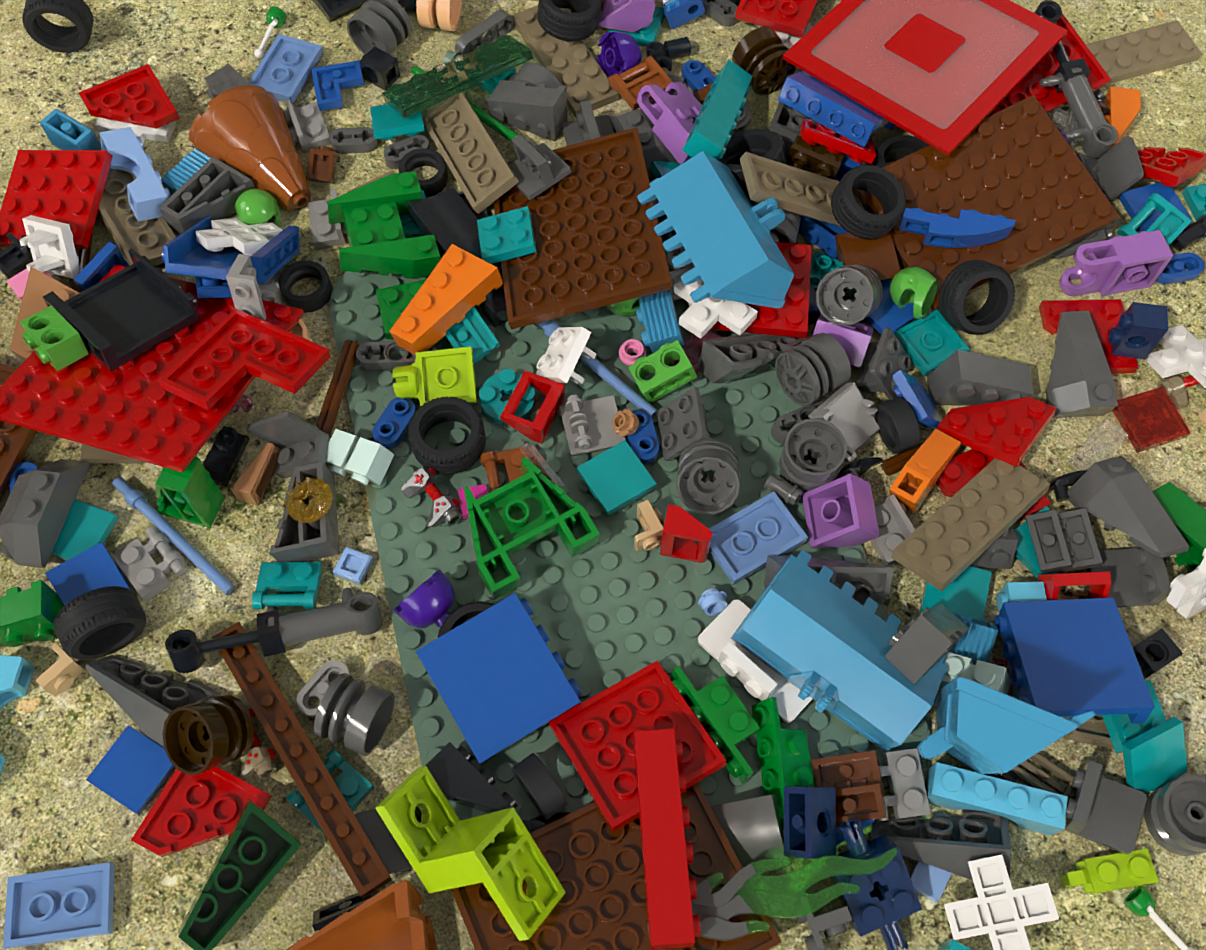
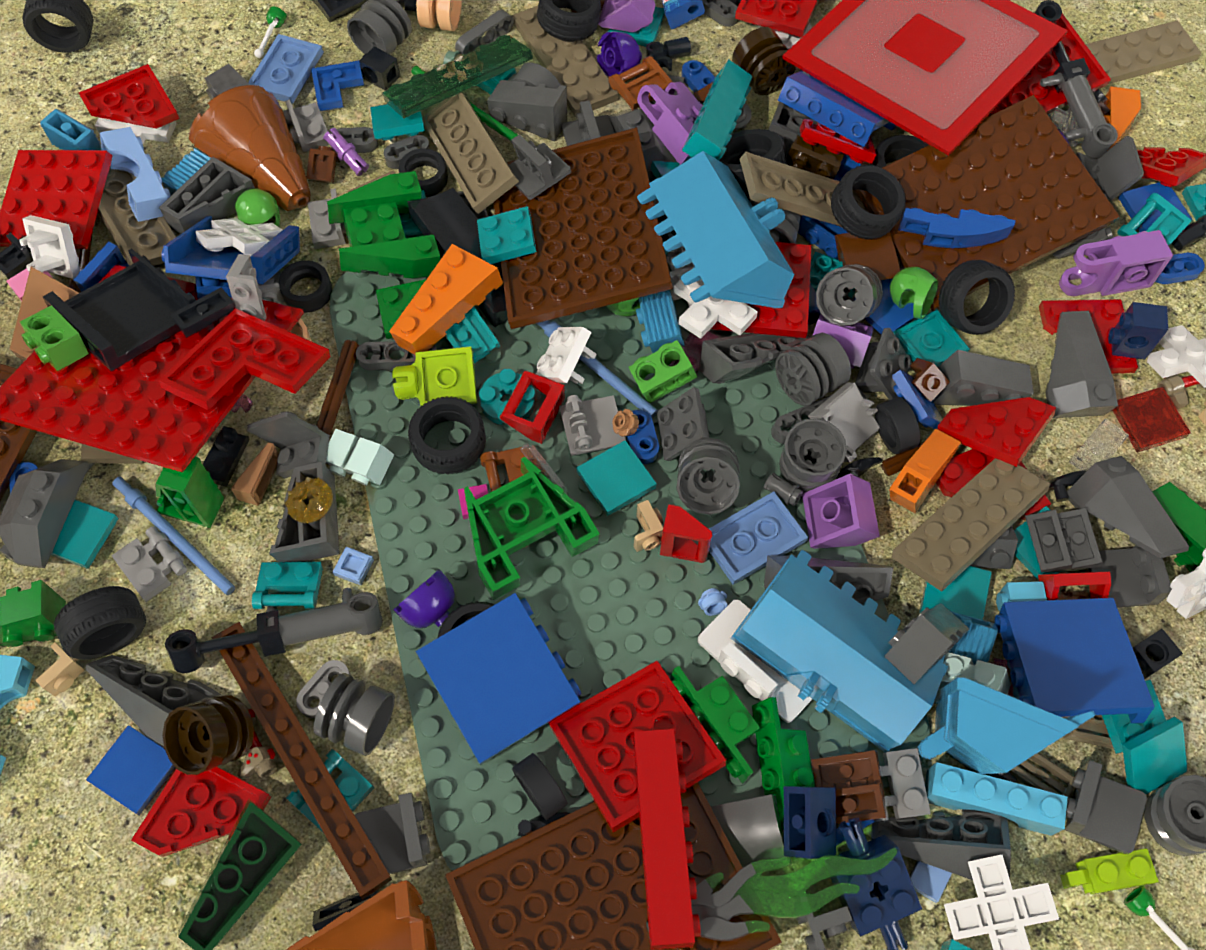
medium blue plate [3,862,115,949] -> none
blue tile [45,542,131,606] -> none
blue plate [372,397,416,449] -> none
lime bracket [375,765,566,941] -> none
flat silver piece [401,467,462,527] -> none
black slope [426,742,518,814] -> none
bright pink plate [619,339,646,366] -> none
light grey bracket [870,494,917,566] -> none
none -> black plate [170,287,236,338]
none -> medium lavender pin [323,128,369,176]
none -> reddish brown bracket [910,358,950,401]

